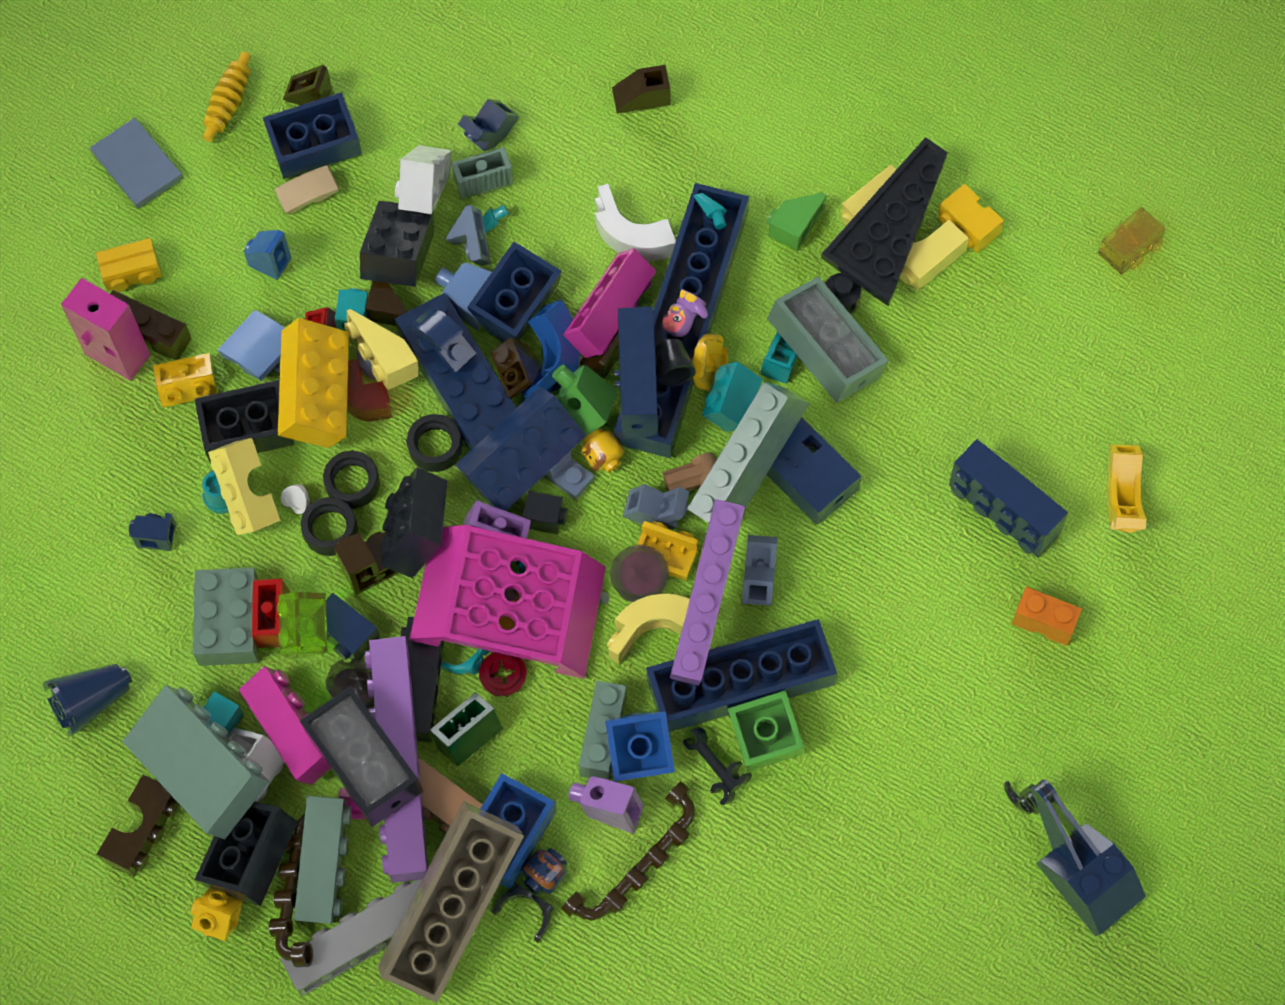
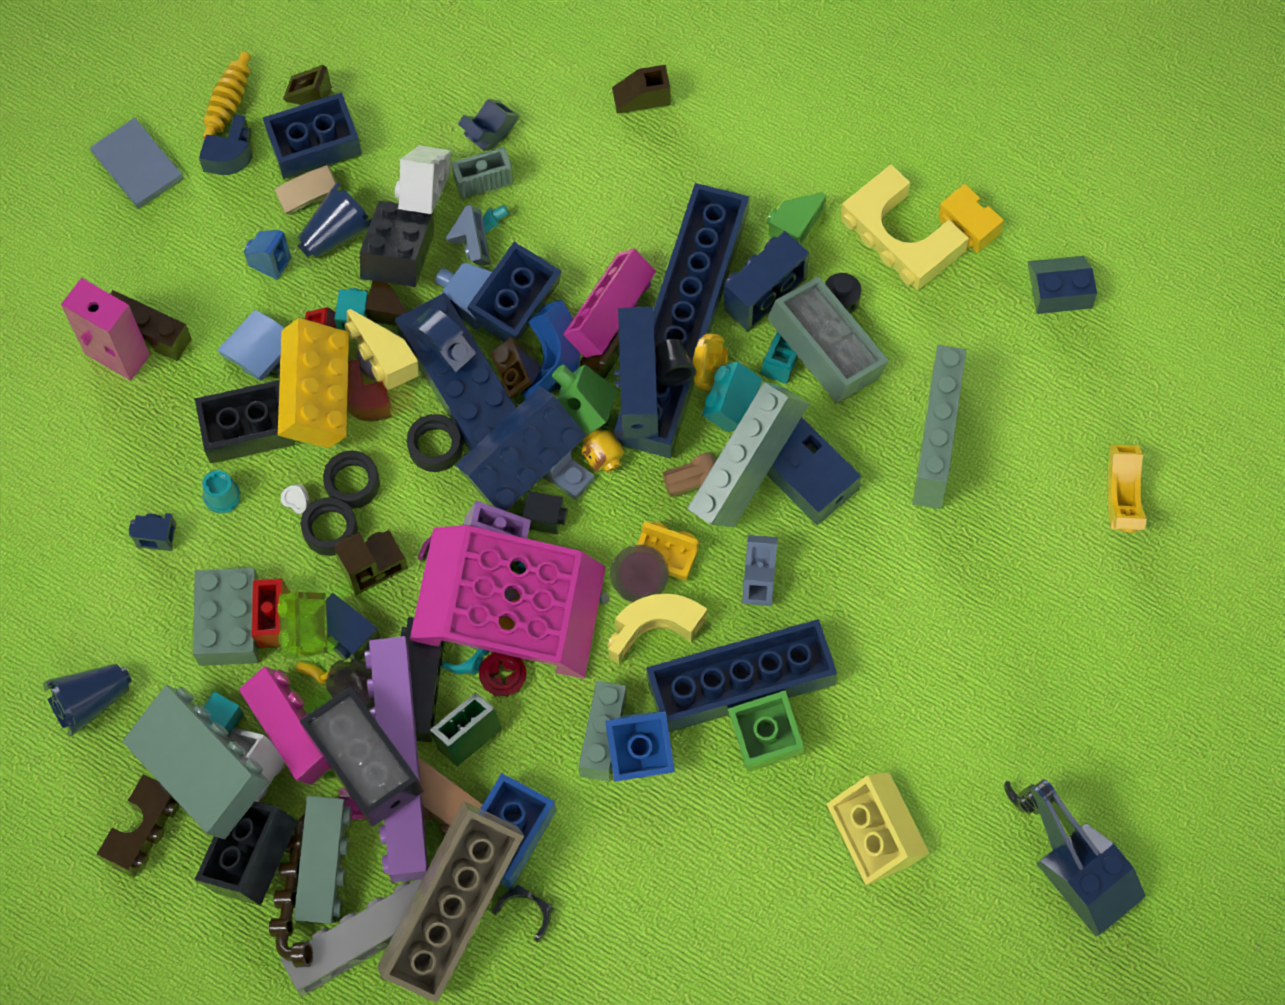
yellow brick [96,238,162,292] -> none
yellow bracket [153,353,218,407] -> none
yellow brick [190,888,243,941] -> none
light yellow arch [208,438,280,535] -> none
black brick [380,467,447,579] -> none
dark blue head [522,848,568,894] -> none
dark brown bar [561,781,695,921] -> none
medium lavender torso [569,776,644,834] -> none
white arch [594,184,676,261] -> none
sand blue brick [623,484,689,529] -> none
animal [662,289,708,337] -> none
medium lavender brick [670,499,745,686] -> none
black bar [683,727,752,805] -> none
teal bar [694,193,727,229] -> none
black wing [821,137,948,307] -> none
dark blue brick [949,439,1068,558] -> none
orange brick [1012,587,1082,646] -> none
clear yellow brick [1098,207,1166,275] -> none
none -> dark blue brick [199,115,253,175]
none -> yellow piece [296,661,333,684]
none -> dark blue cone [297,182,372,258]
none -> dark blue brick [724,231,809,332]
none -> light yellow slope [827,772,930,885]
none -> sand green brick [912,345,967,509]
none -> slope [1028,256,1097,314]

